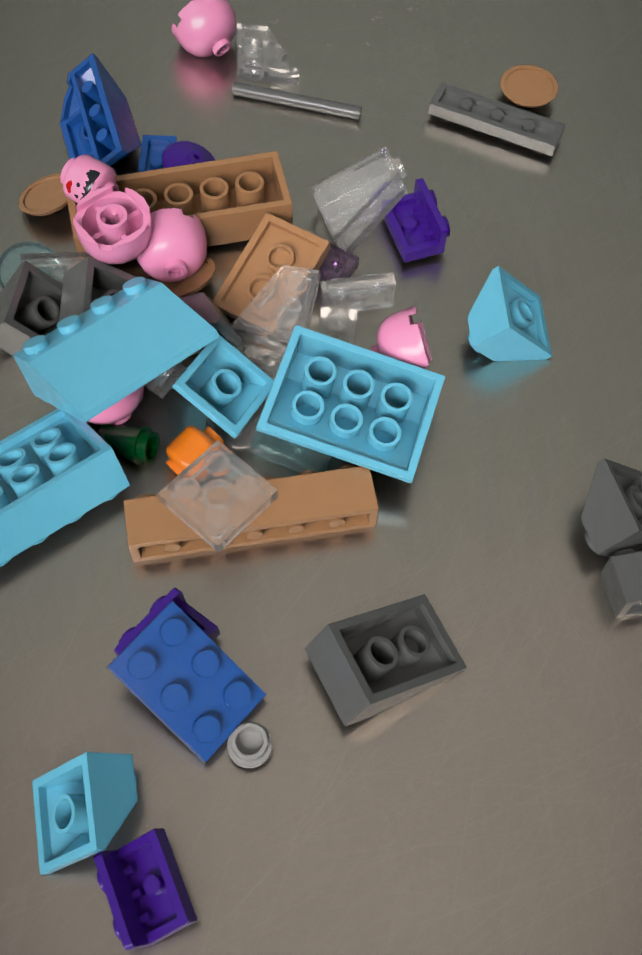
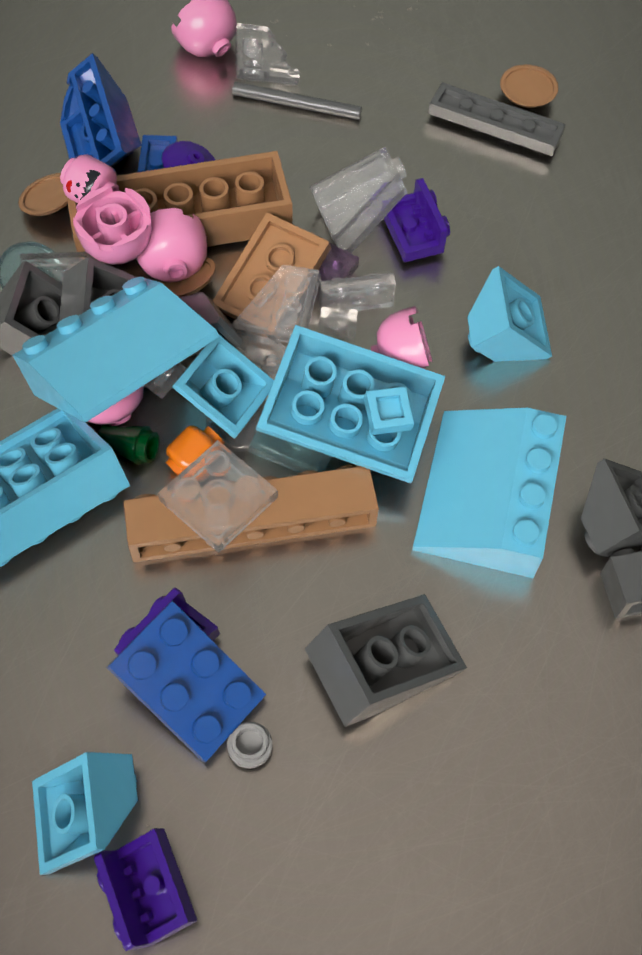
none -> medium azure plate [364,386,414,435]
none -> medium azure slope [412,407,567,578]

